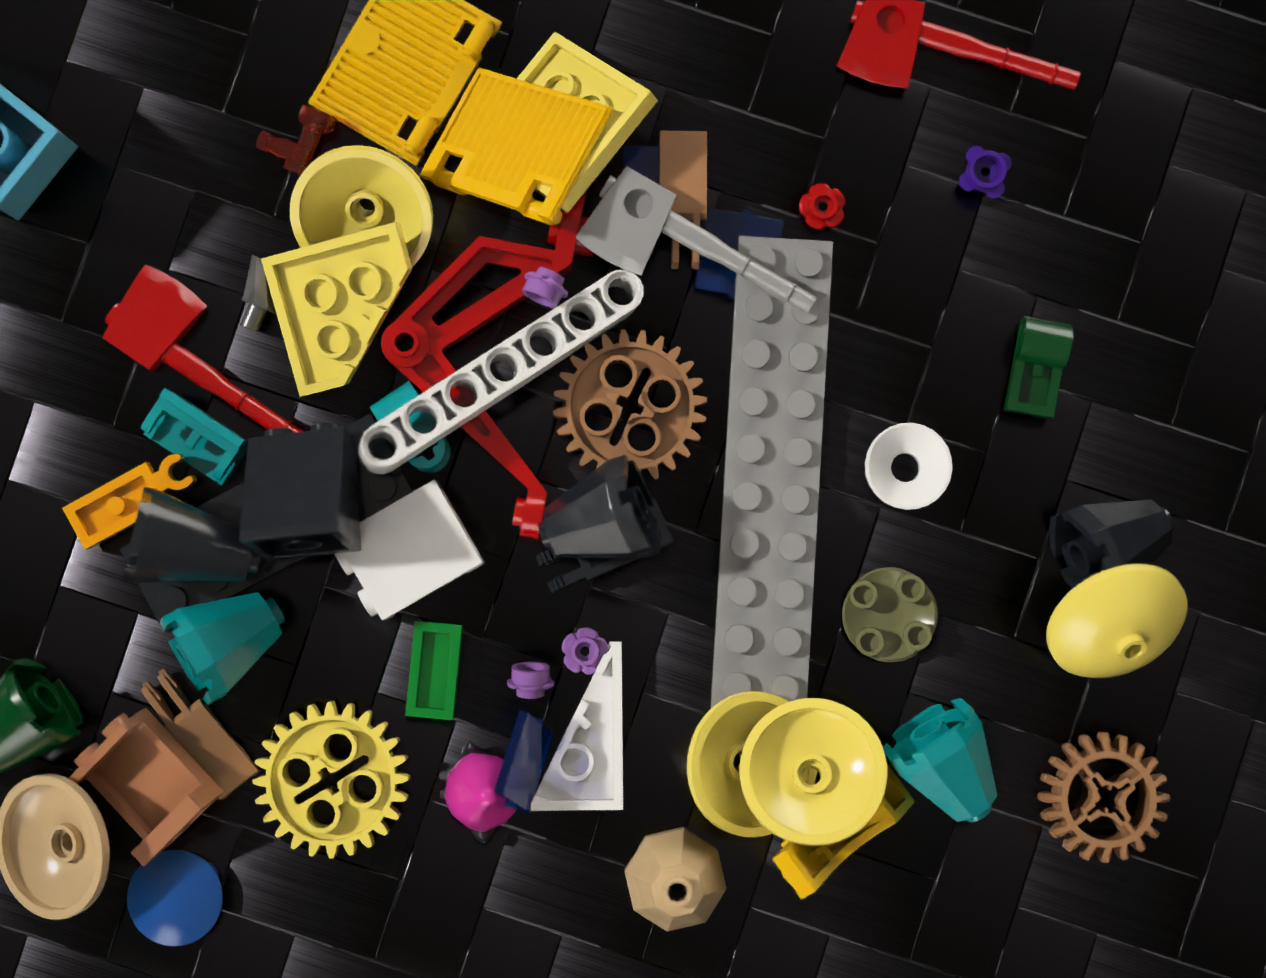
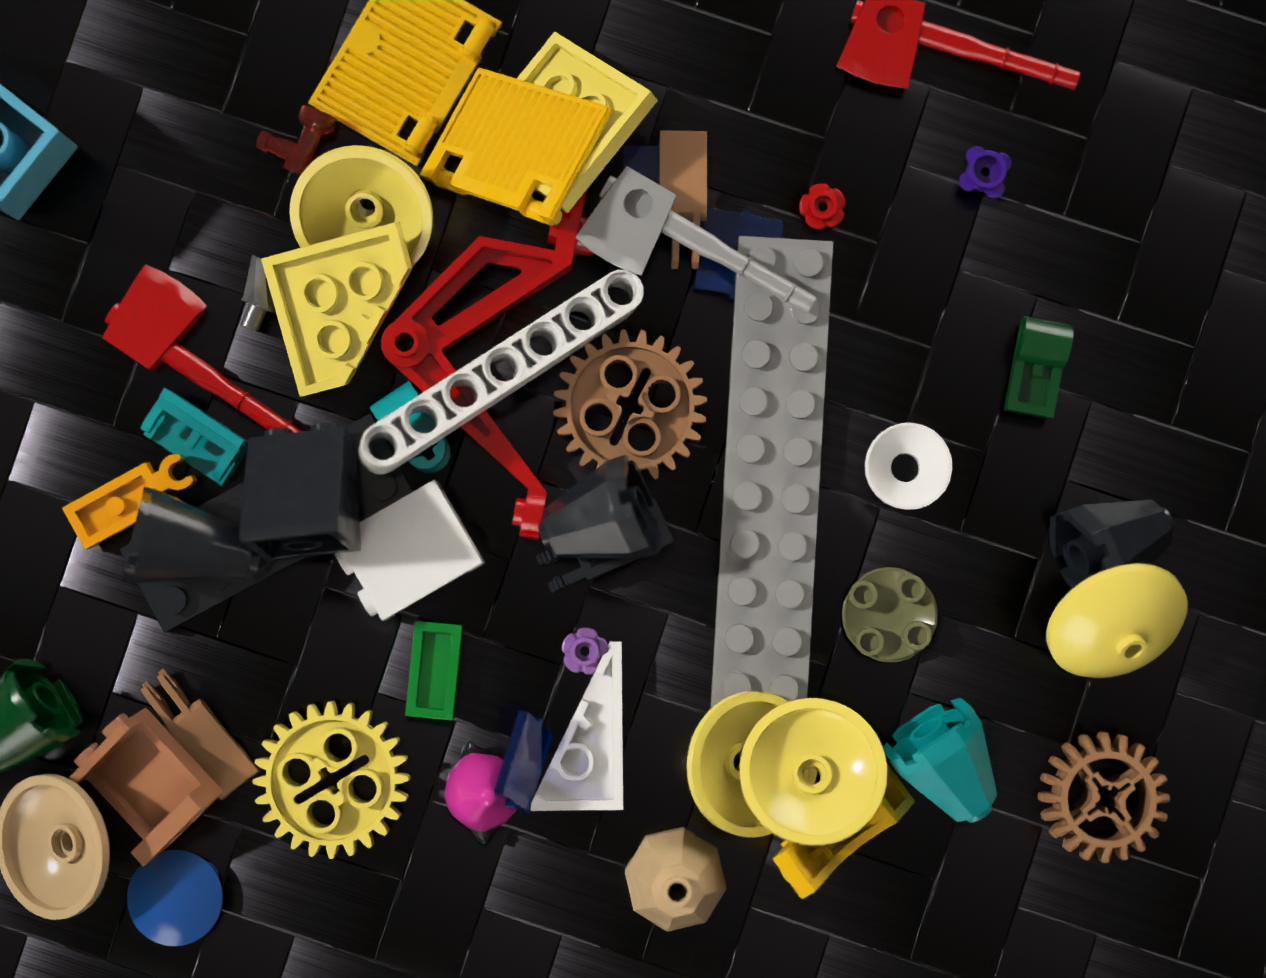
teal cone [160,592,285,705] -> none
medium lavender plate [507,662,554,699] -> none
medium lavender plate [522,267,568,308] -> none

